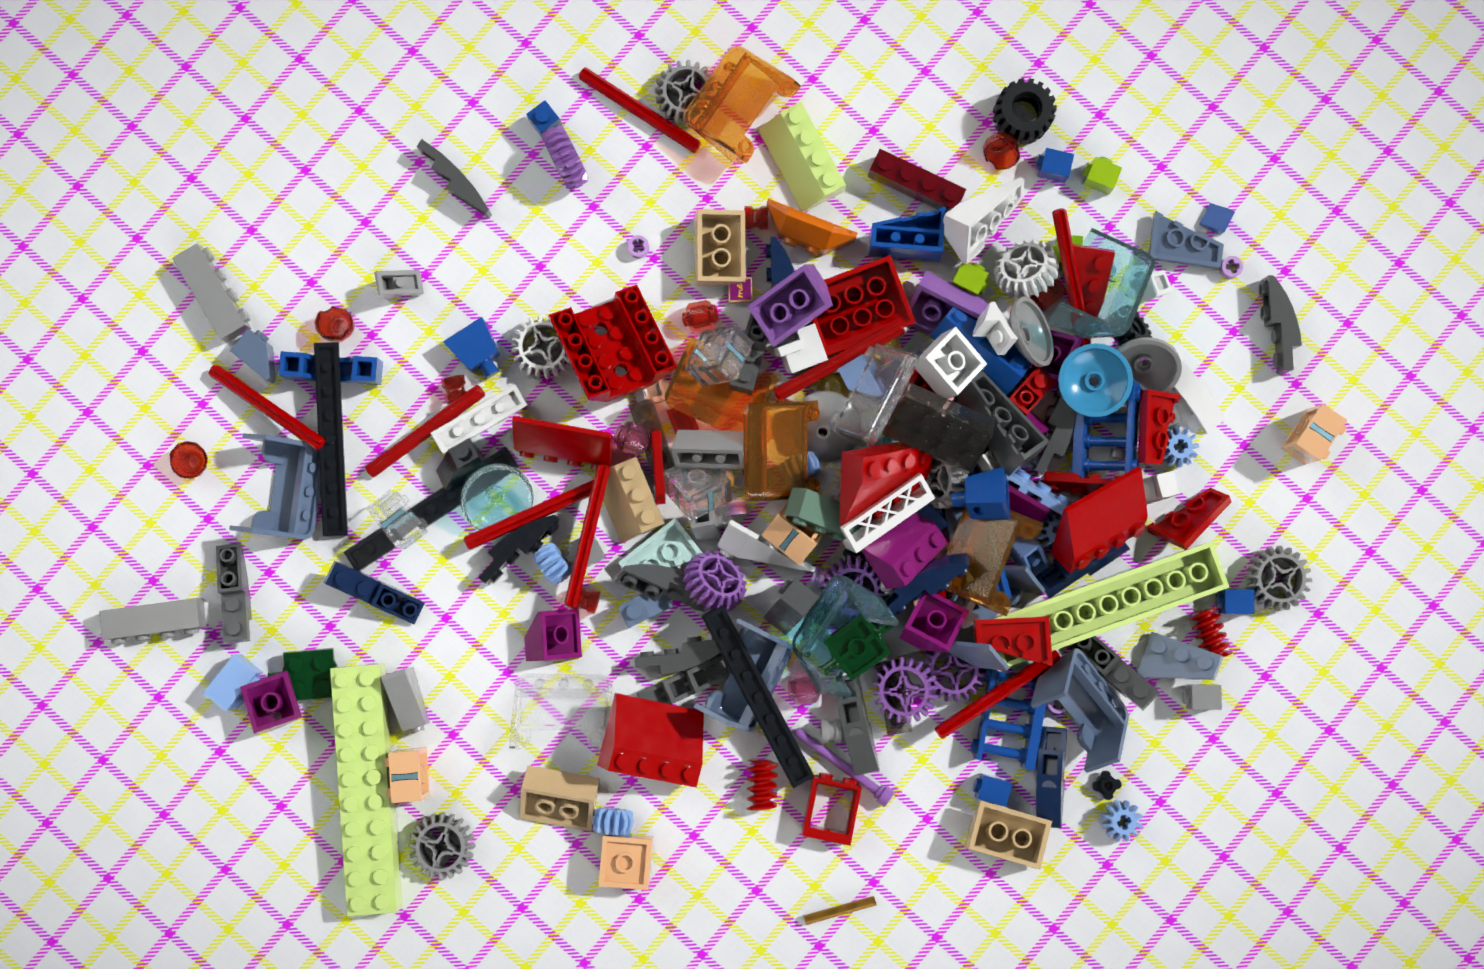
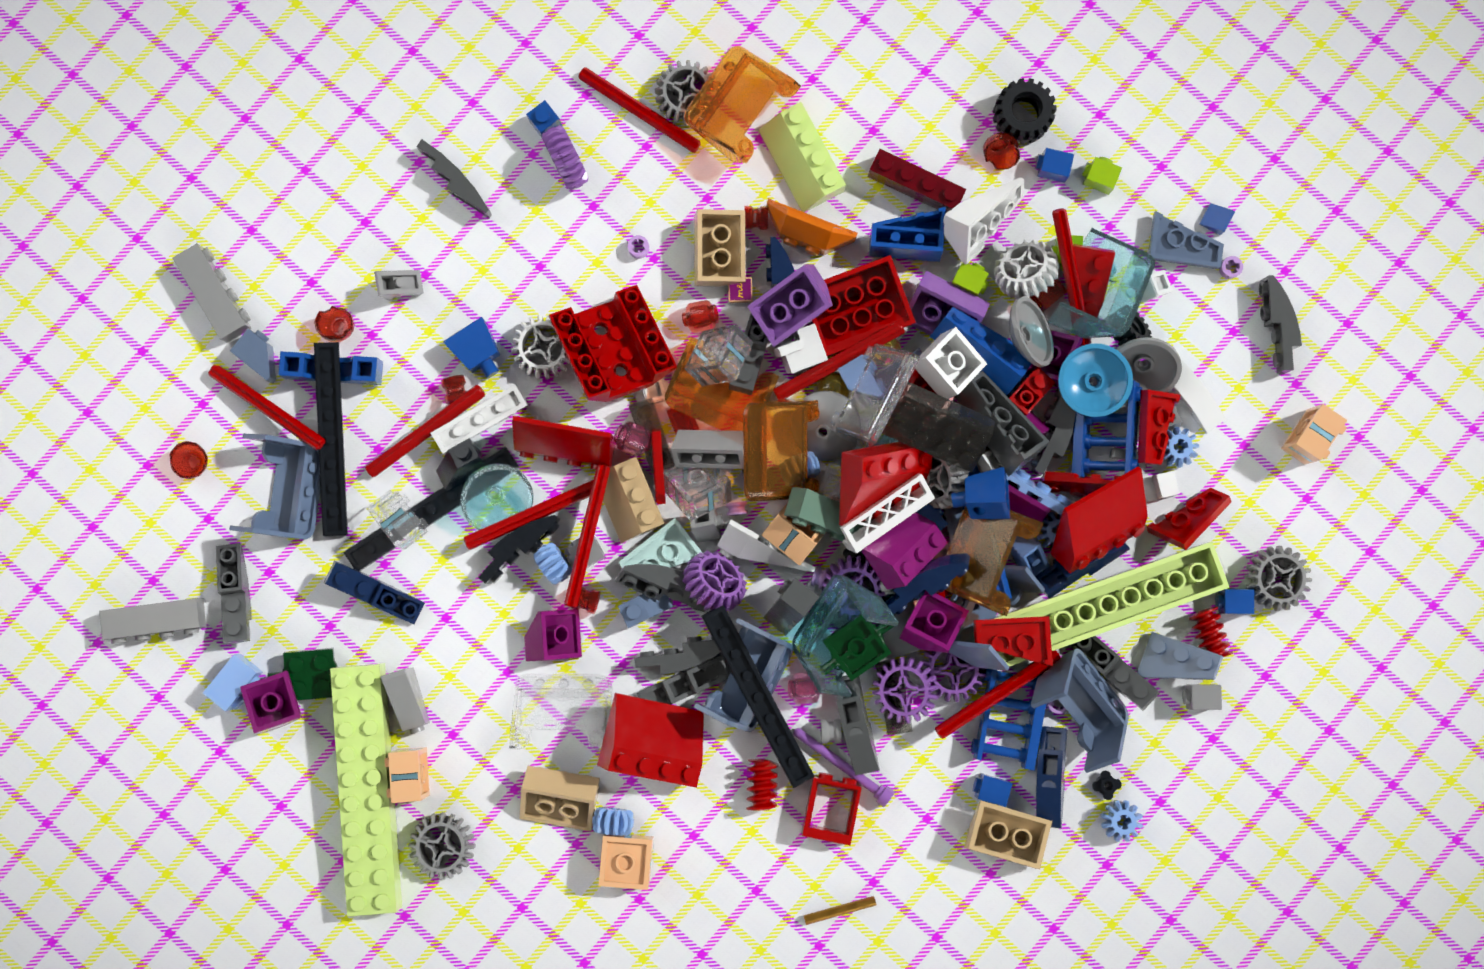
white slope [972,302,1018,355] -> none

